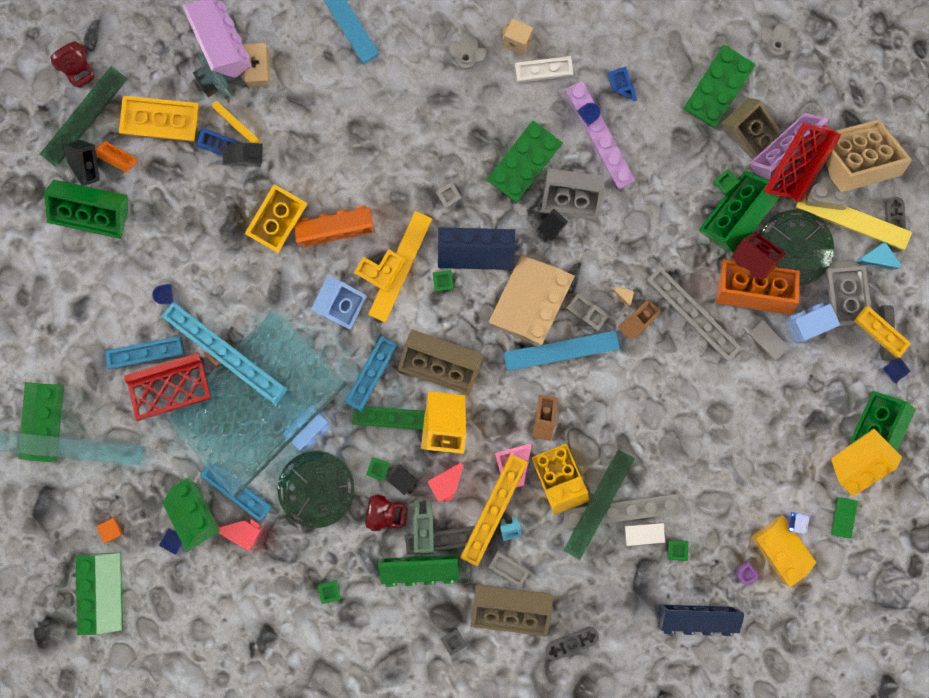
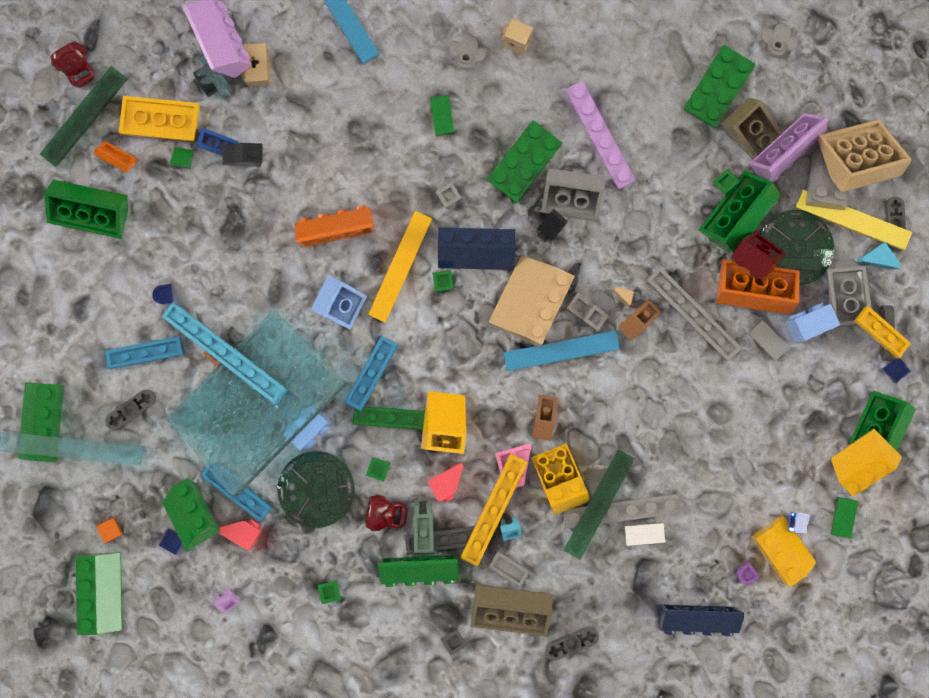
black slope [64,140,100,186] -> none
red fence [124,353,212,421] -> none
yellow tile [212,101,261,143] -> none
yellow slope [245,184,308,253] -> none
yellow tile [354,249,406,292] -> none
black brick [387,465,417,495] -> none
dark tan slope [398,329,484,396] -> none
white tile [515,56,573,83] -> none
clear blue tile [577,103,600,127] -> none
blue slope [607,67,637,101] -> none
green plate [667,540,689,561] -> none
red fence [764,122,841,202] -> none
none -> dark grey beam [105,390,156,430]
none -> green slope [170,147,194,169]
none -> lavender tile [213,587,241,614]
none -> green tile [430,95,454,136]

